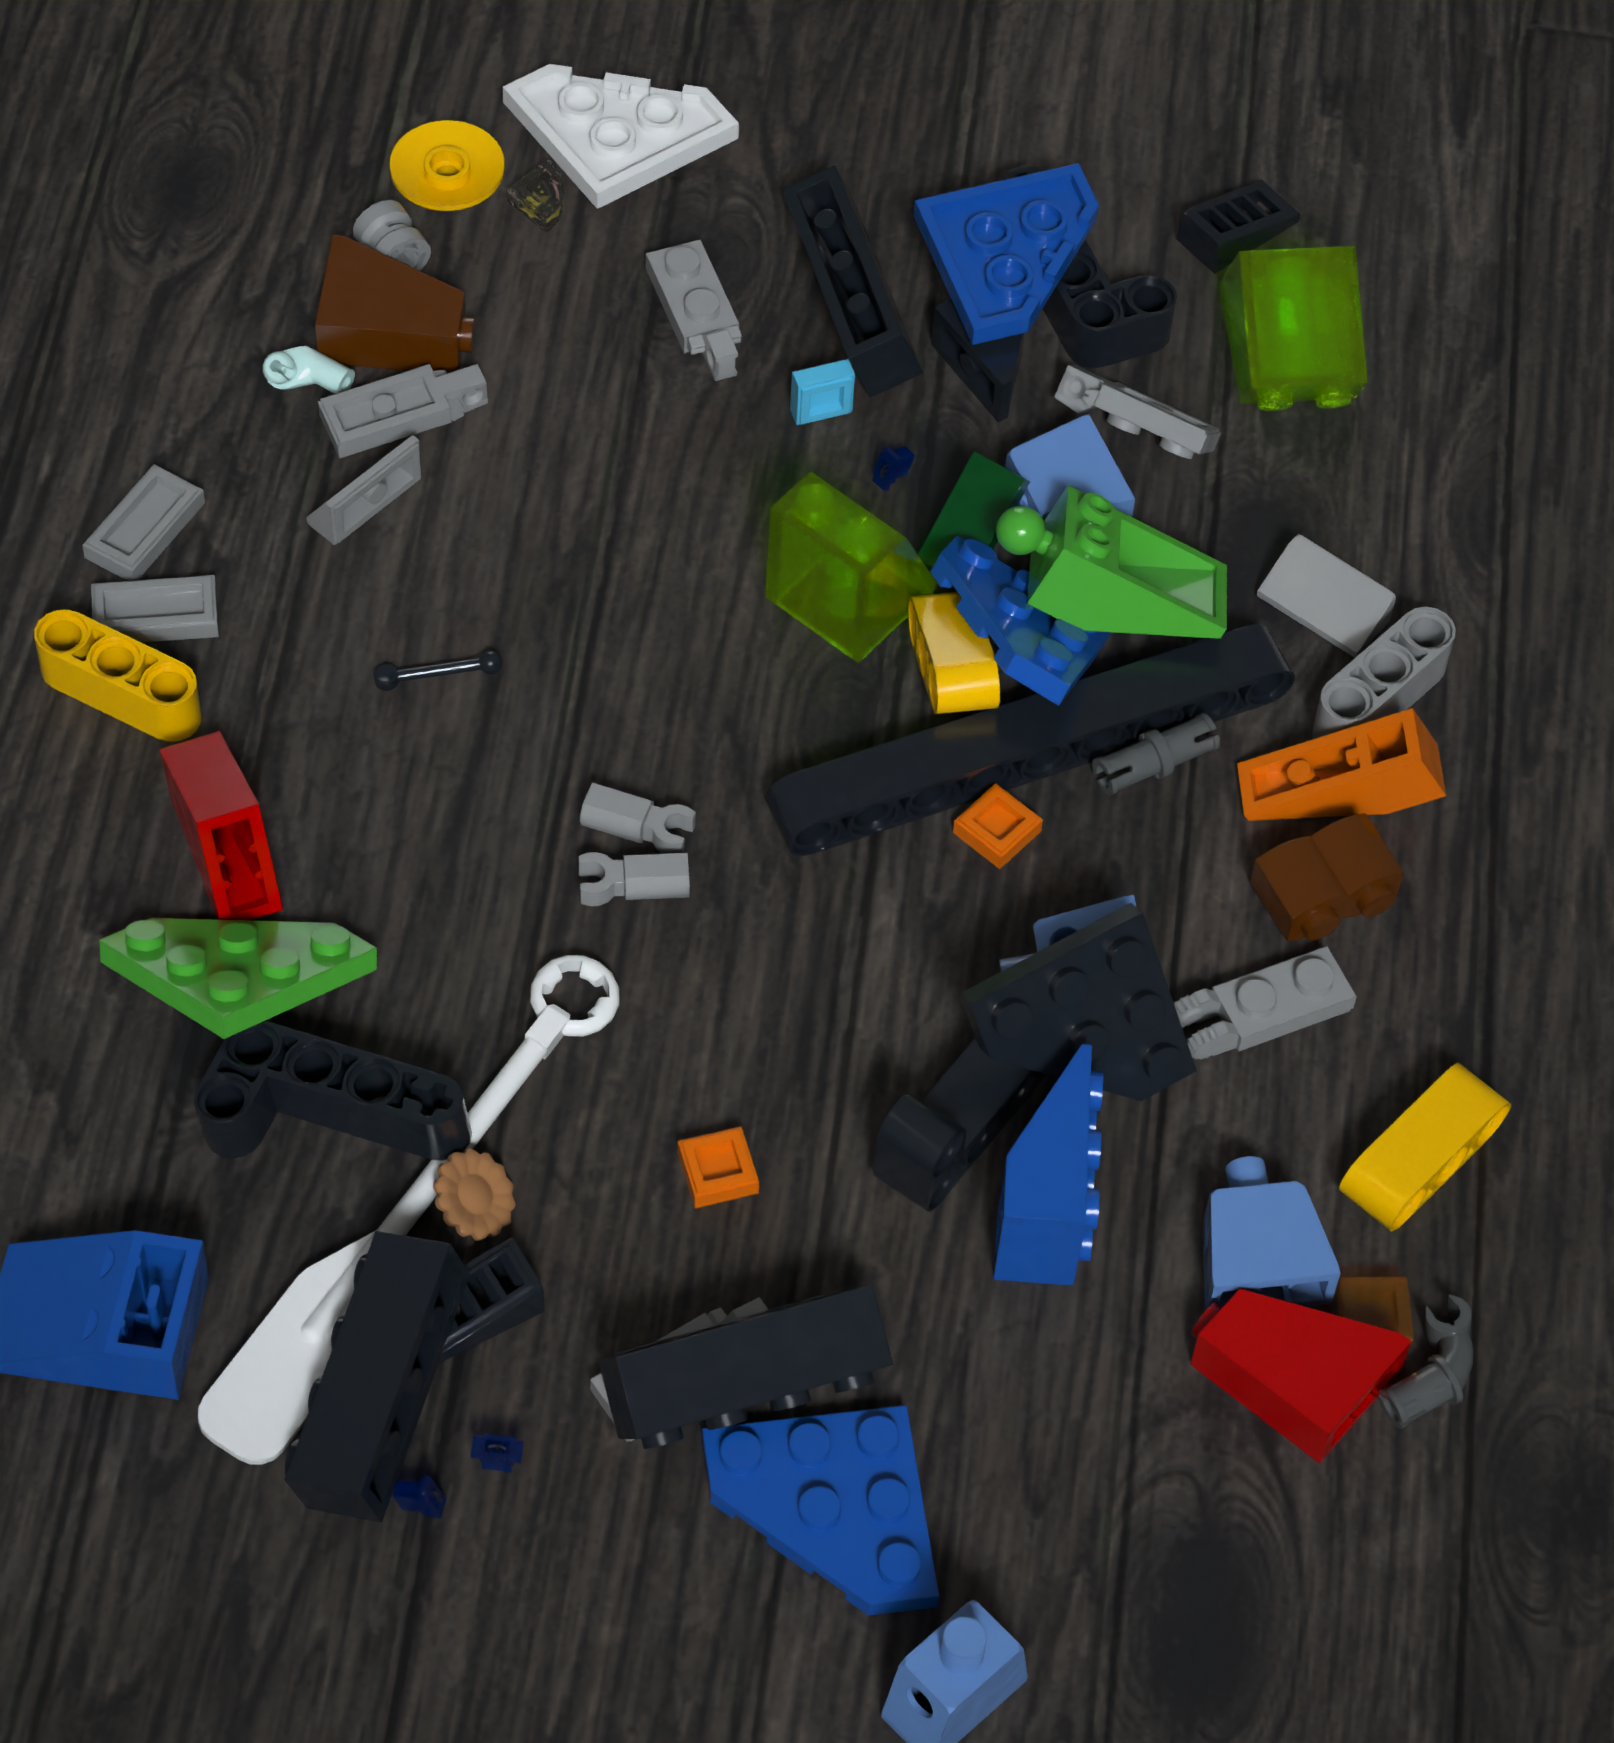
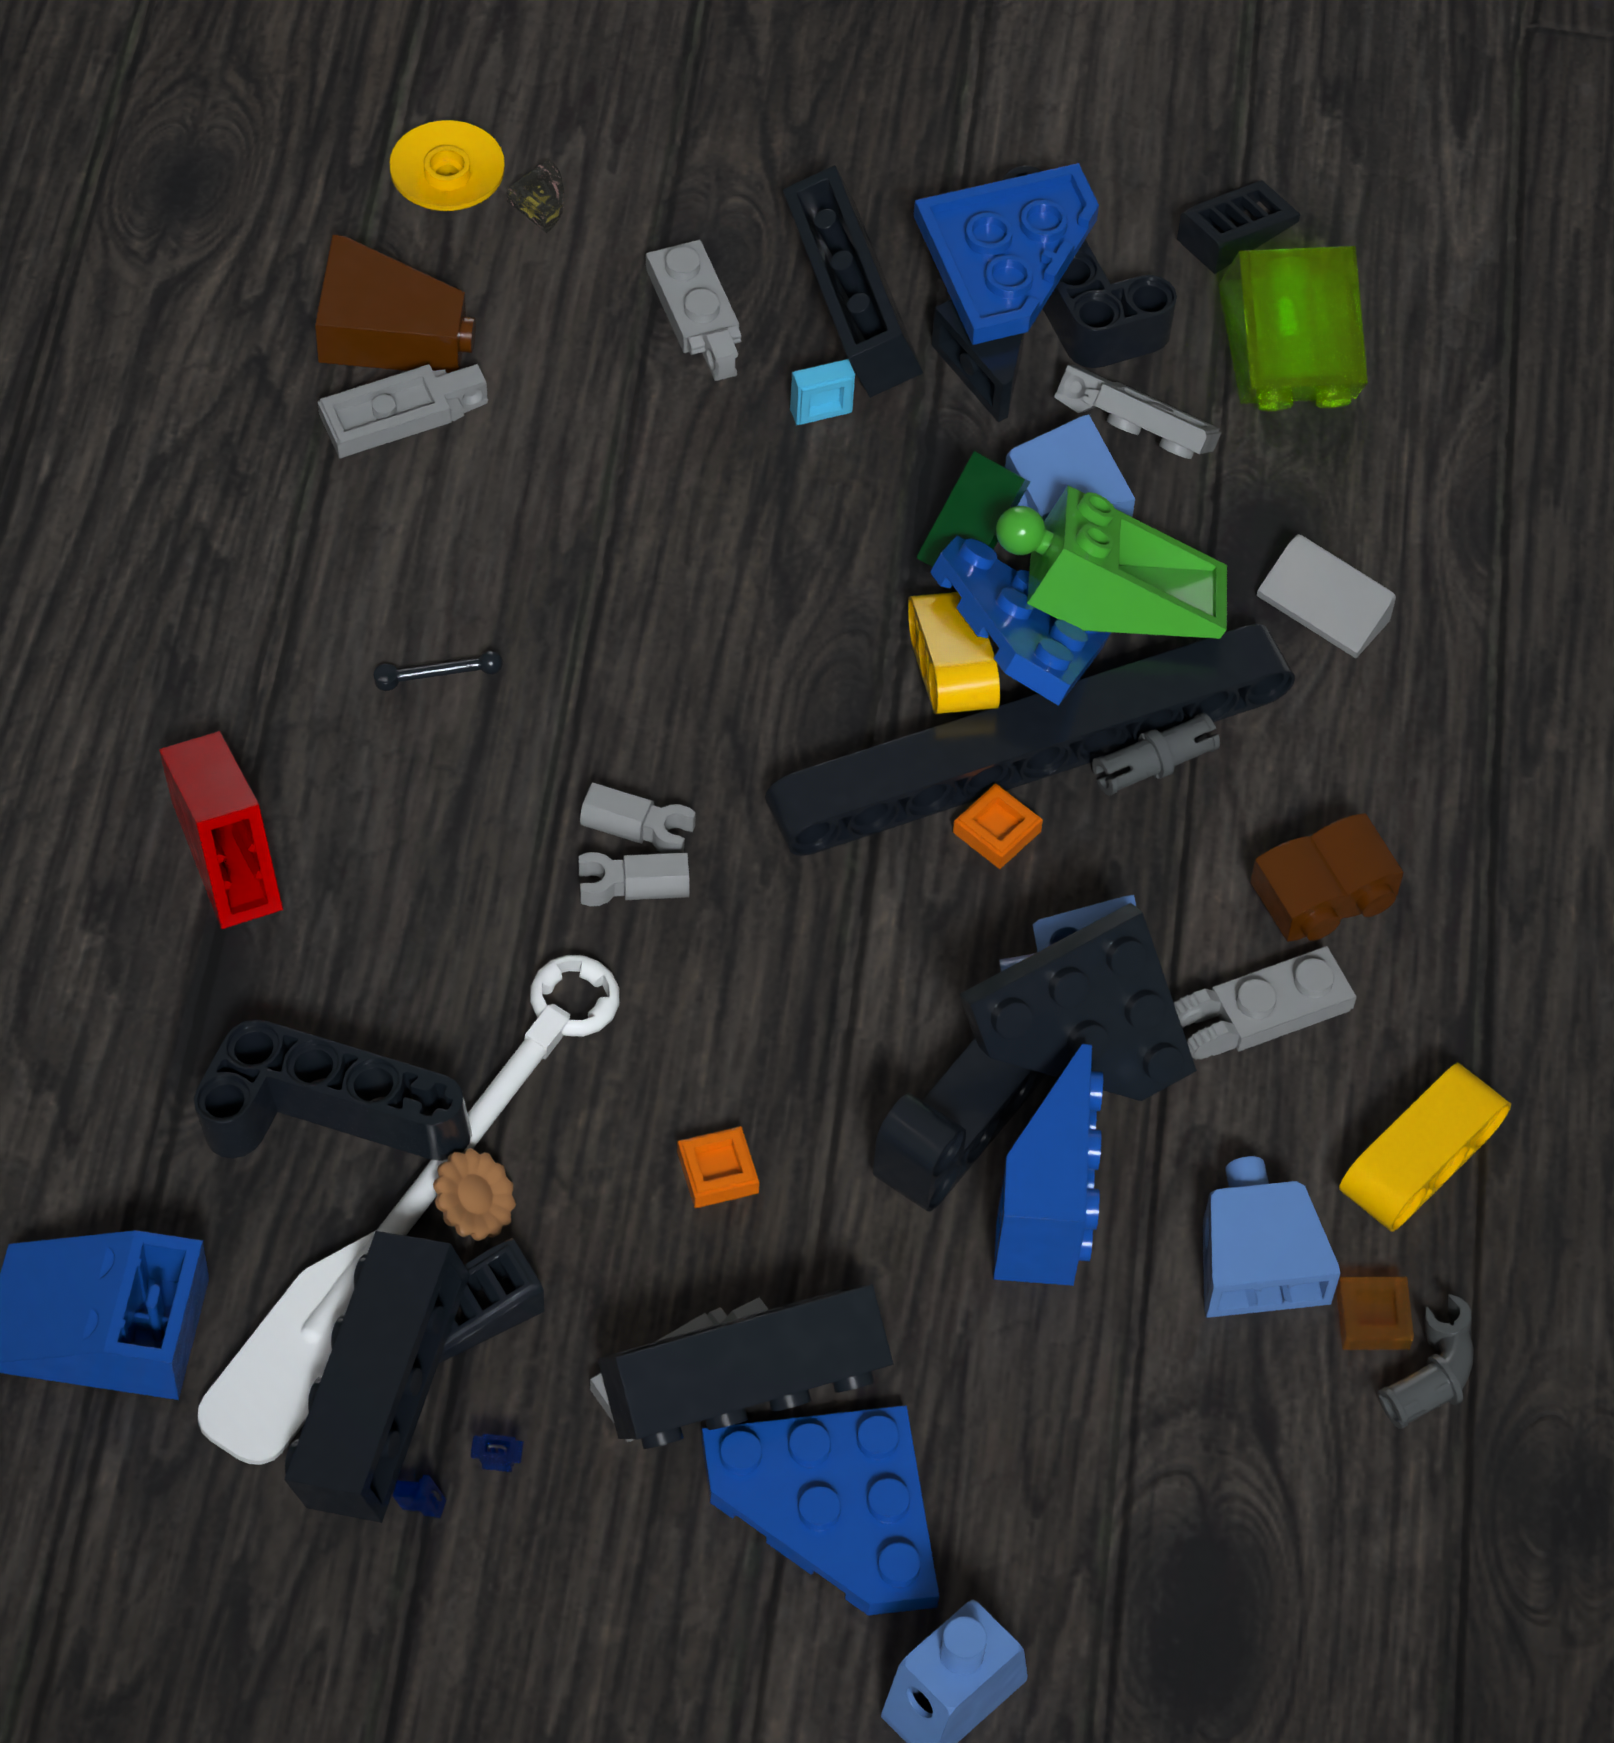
yellow beam [34,610,201,742] -> none
light grey tile [82,464,205,581] -> none
light grey tile [91,575,219,643] -> none
bright green plate [99,918,377,1039] -> none
light aqua arm [262,346,355,394] -> none
light grey slope [306,435,421,545] -> none
light grey wheel [353,200,431,271] -> none
white plate [503,64,739,209] -> none
clear neon green slope [766,471,937,663] -> none
clear blue piece [872,446,915,491] -> none
red slope [1190,1289,1412,1464] -> none
orange slope [1237,708,1446,821] -> none
light grey beam [1312,607,1456,739] -> none

